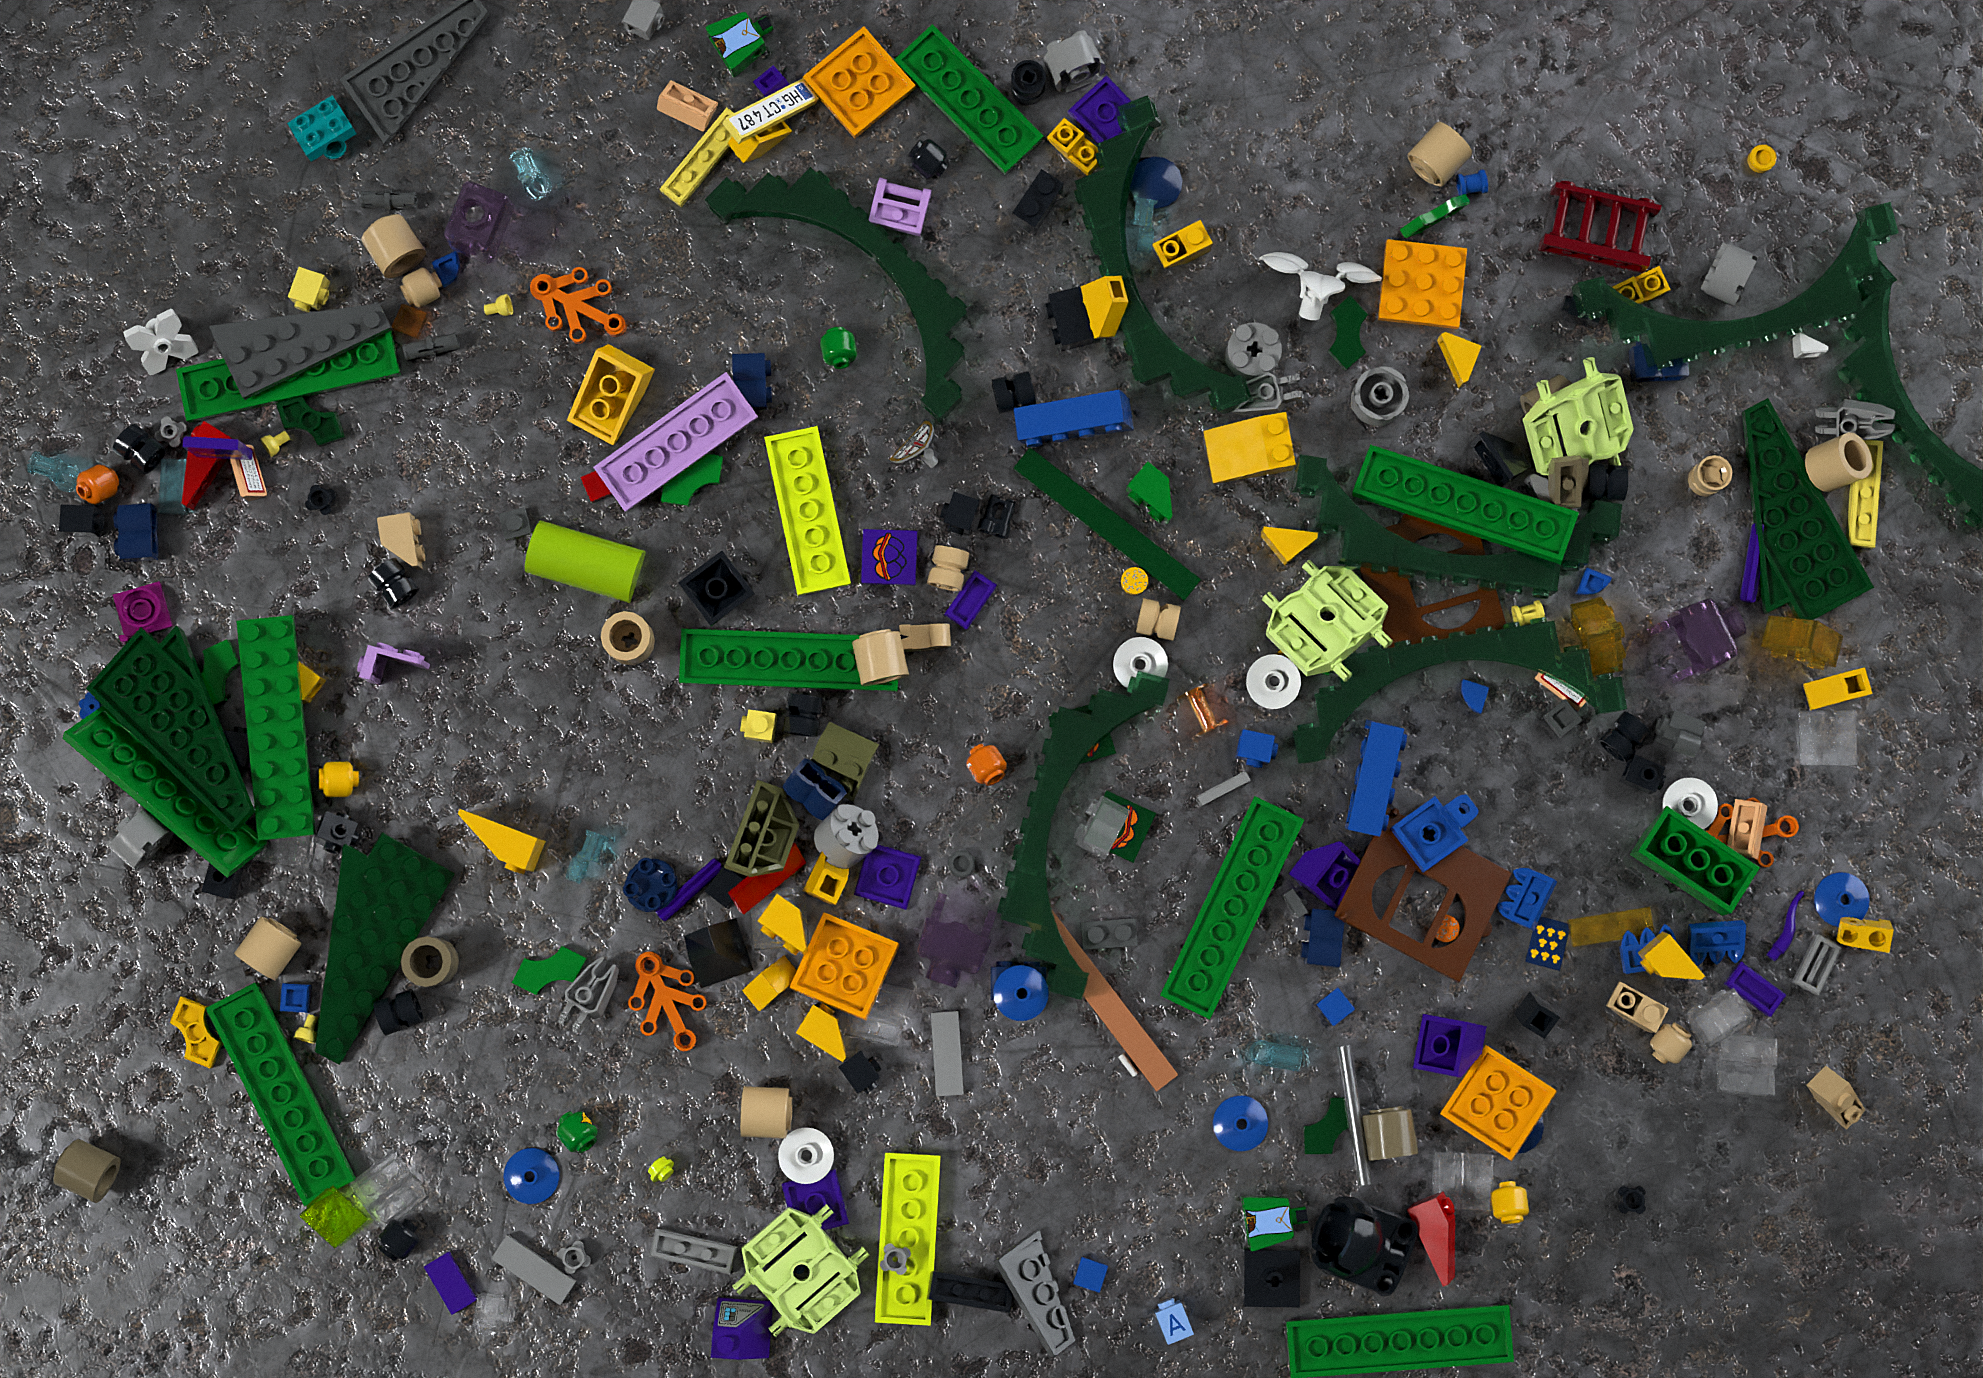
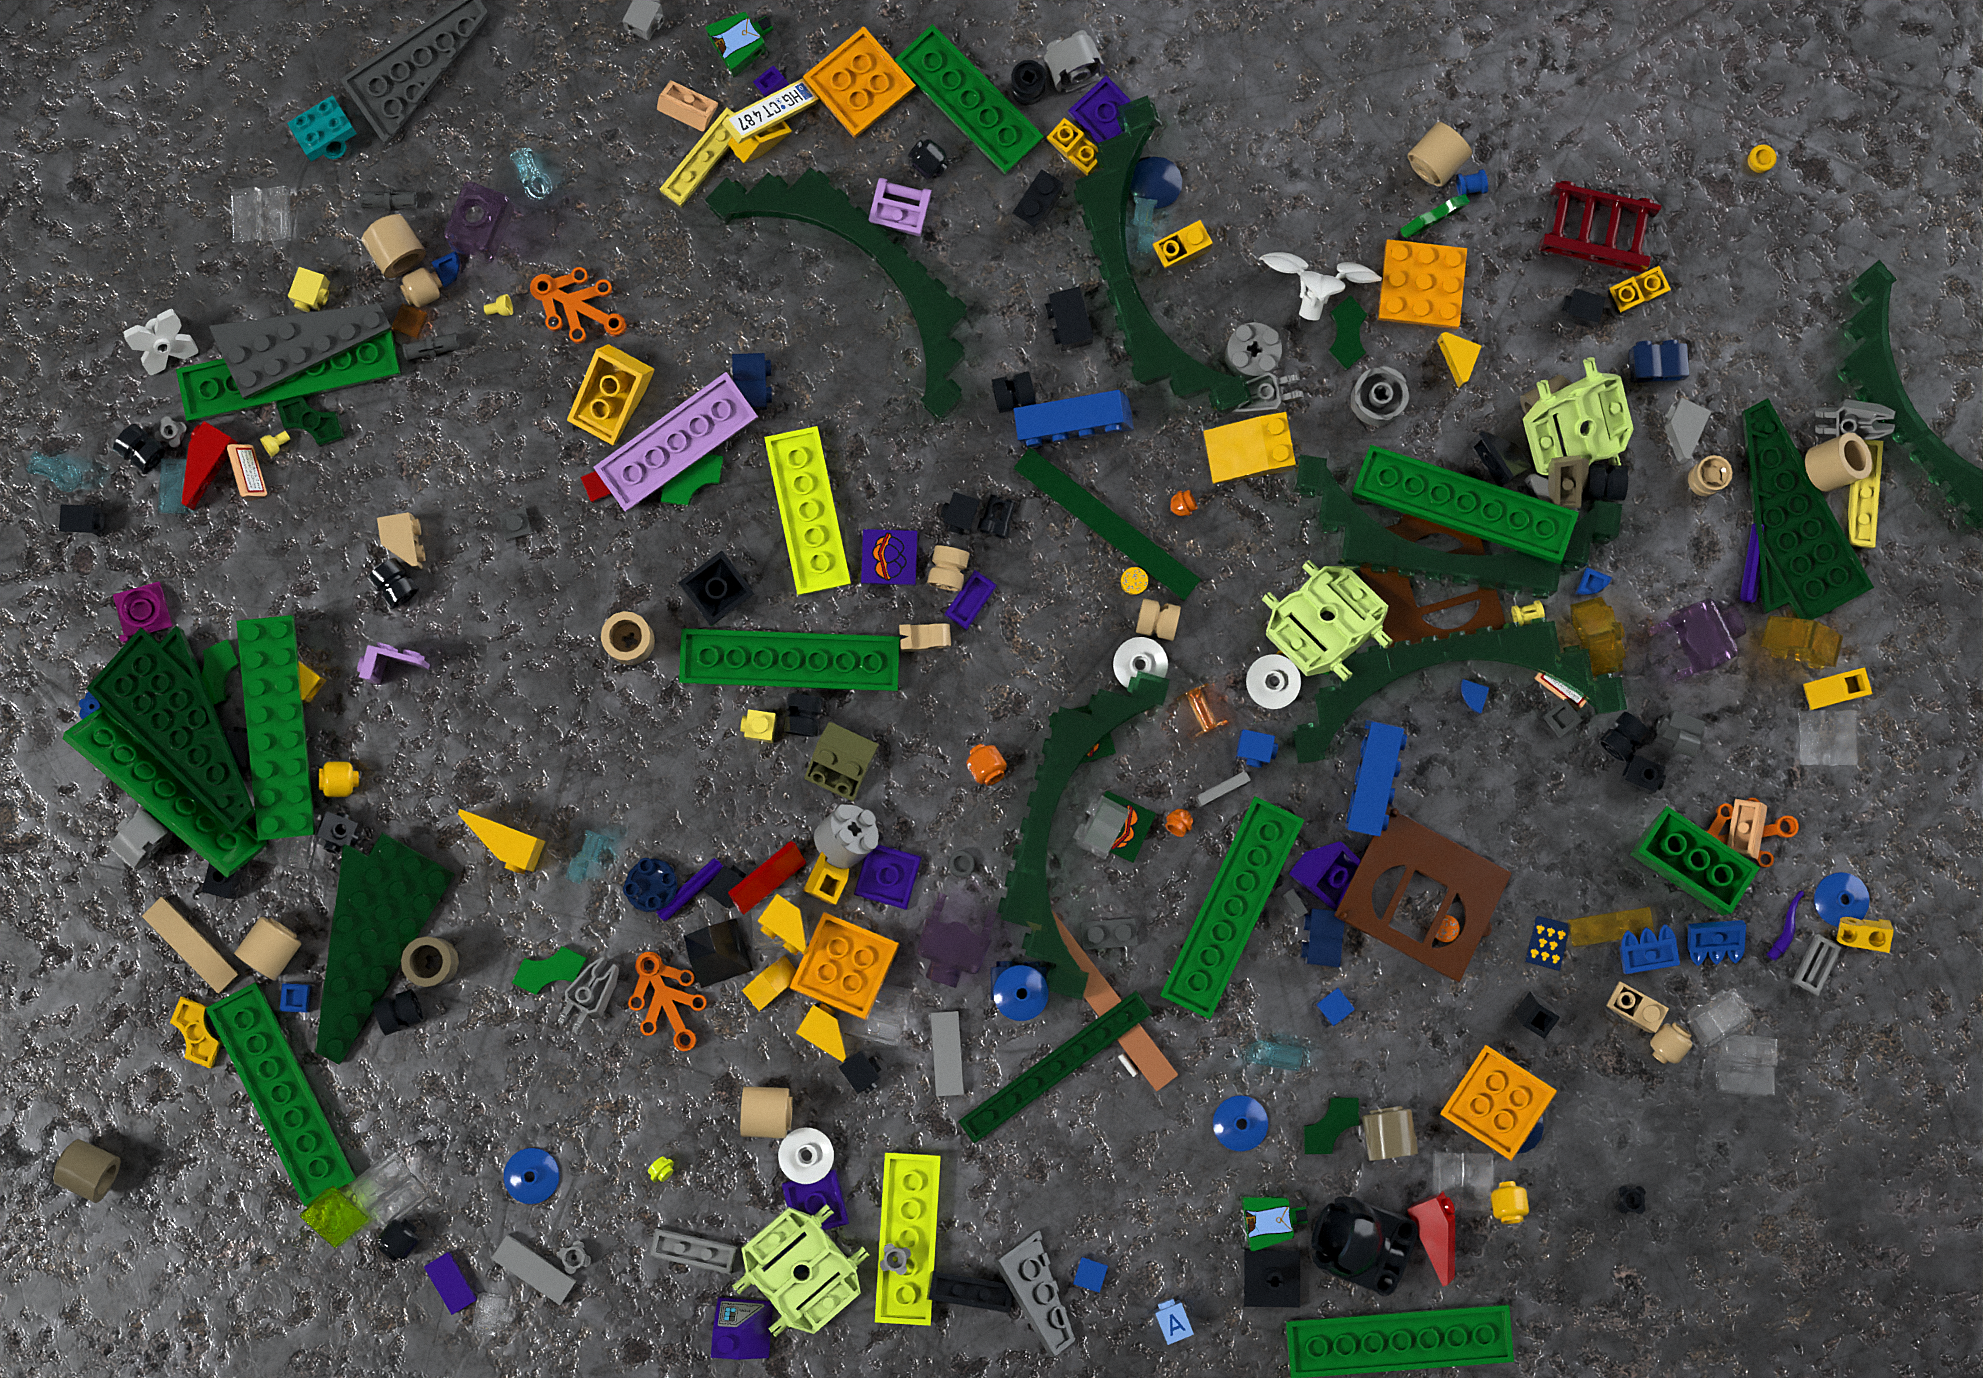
orange head [76,464,119,504] -> none
dark blue brick [113,503,158,562] -> none
dark purple tile [182,436,253,460] -> none
light yellow piece [294,1014,318,1044] -> none
black plate [305,485,336,515] -> none
lime brick [525,520,646,603] -> none
green head [556,1111,598,1153] -> none
olive wedge [724,780,799,877] -> none
dark blue brick [782,758,847,821] -> none
green head [820,327,857,369] -> none
tan piece [852,629,909,686] -> none
shield [889,420,938,468] -> none
yellow slope [1081,276,1128,339] -> none
green slope [1126,461,1172,524] -> none
yellow slope [1261,527,1318,565] -> none
flat silver piece [1337,1045,1372,1186] -> none
blue plate [1390,795,1479,873] -> none
dark purple slope [1413,1014,1487,1078] -> none
blue plate [1497,868,1557,931] -> none
clear green arch [1571,202,1899,370] -> none
yellow slope [1638,931,1705,980] -> none
white dish [1662,778,1718,829] -> none
light grey brick [1701,242,1759,306] -> none
dark purple tile [1724,962,1786,1017] -> none
white slope [1792,333,1828,359] -> none
tan slope [1807,1066,1866,1130] -> none
none -> tan tile [142,897,240,994]
none -> clear slope [231,186,291,244]
none -> dark green tile [958,990,1153,1144]
none -> orange plate [1165,809,1193,837]
none -> orange plate [1170,490,1198,516]
none -> light grey slope [1664,398,1712,464]

